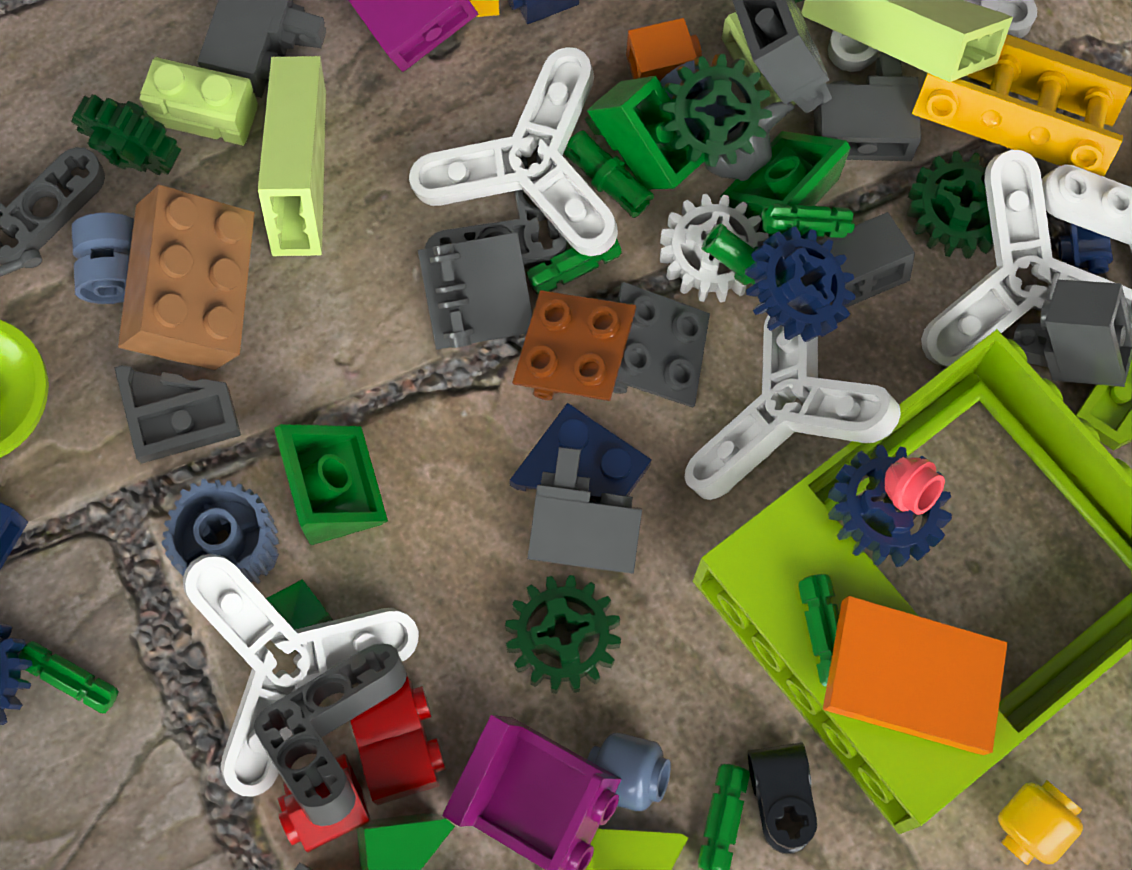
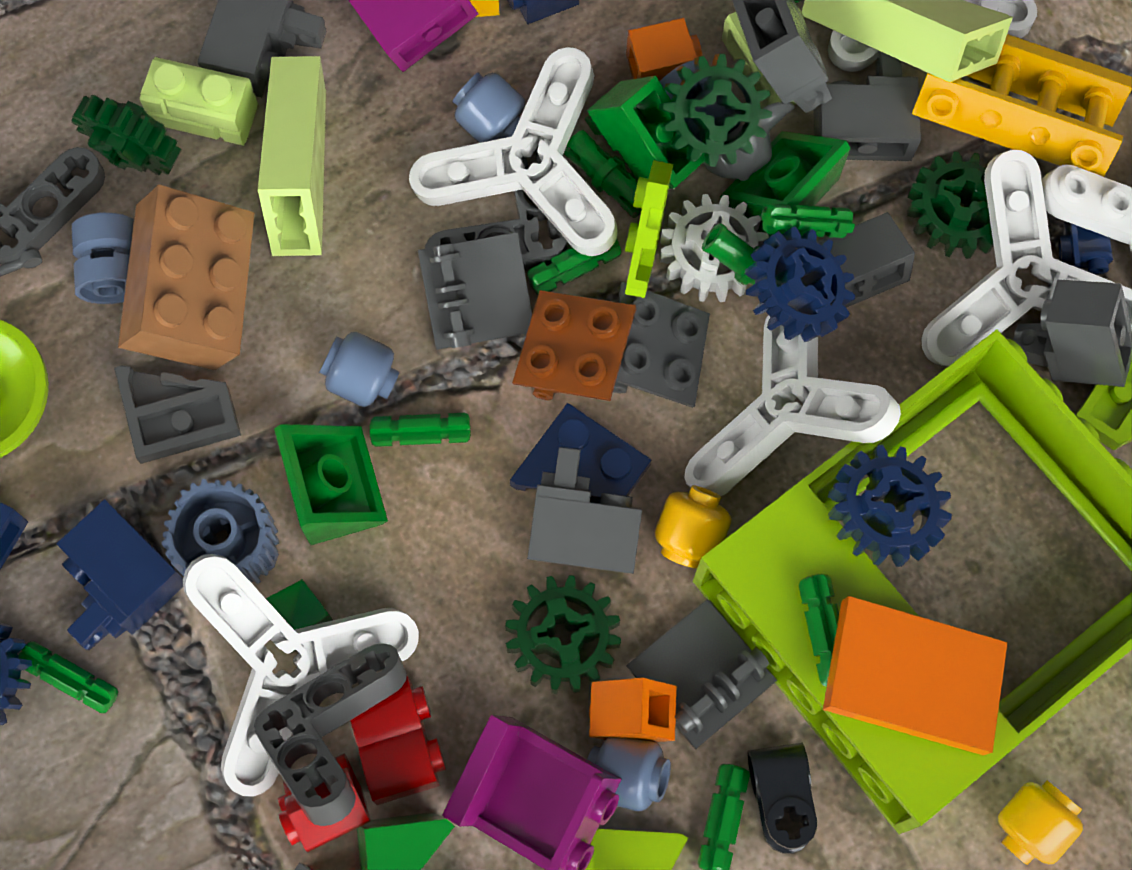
coral plate [885,457,945,515] -> none
none -> dark blue hinge [56,499,183,650]
none -> sand blue head [319,332,399,407]
none -> green axle [369,412,471,447]
none -> sand blue head [452,73,525,143]
none -> orange brick [589,678,677,742]
none -> lime wing [625,160,673,298]
none -> dark grey hinge [626,599,777,750]
none -> yellow head [654,485,732,568]

